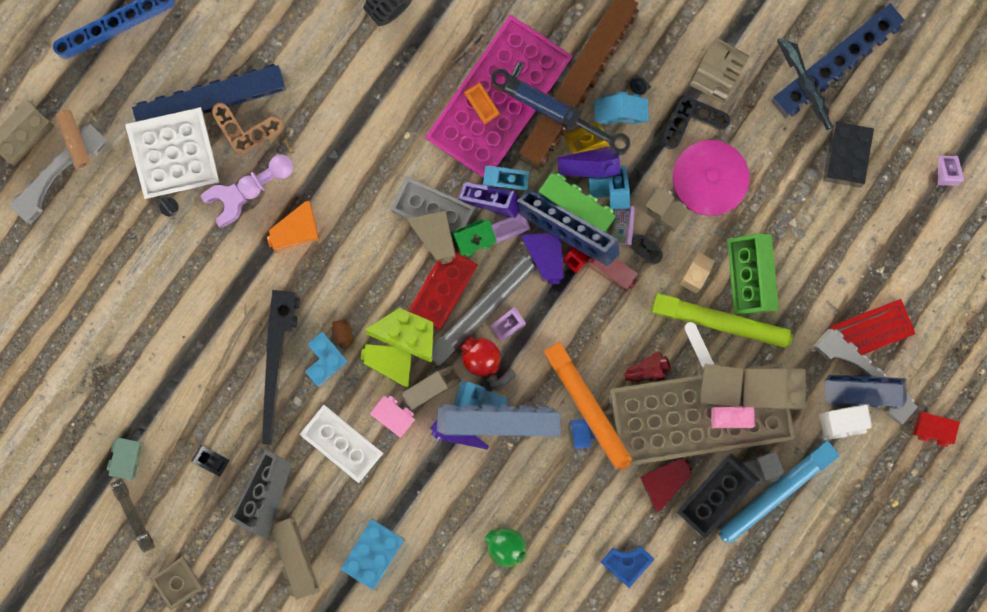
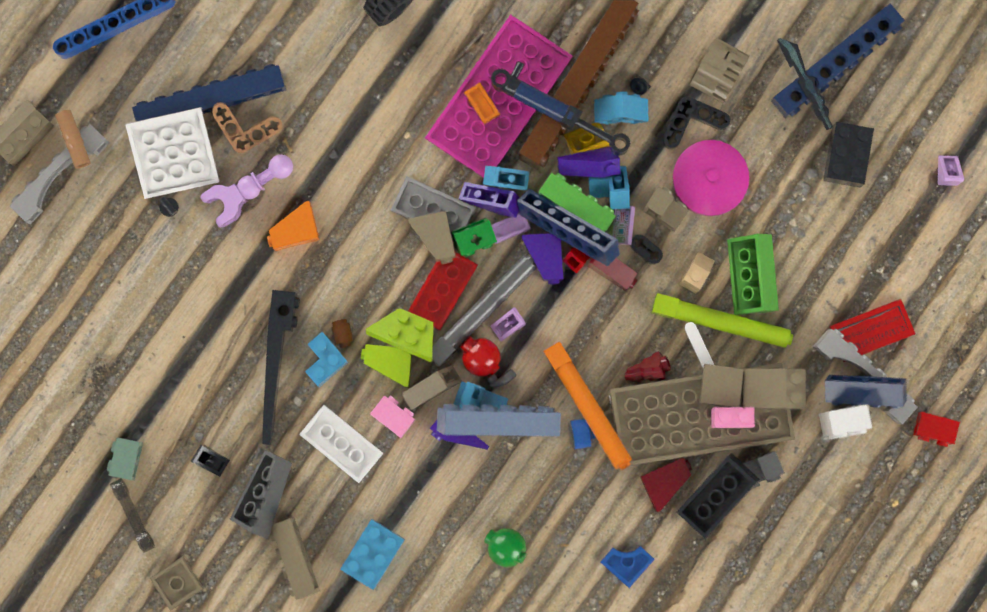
dark azure brick [718,441,840,543] -> none

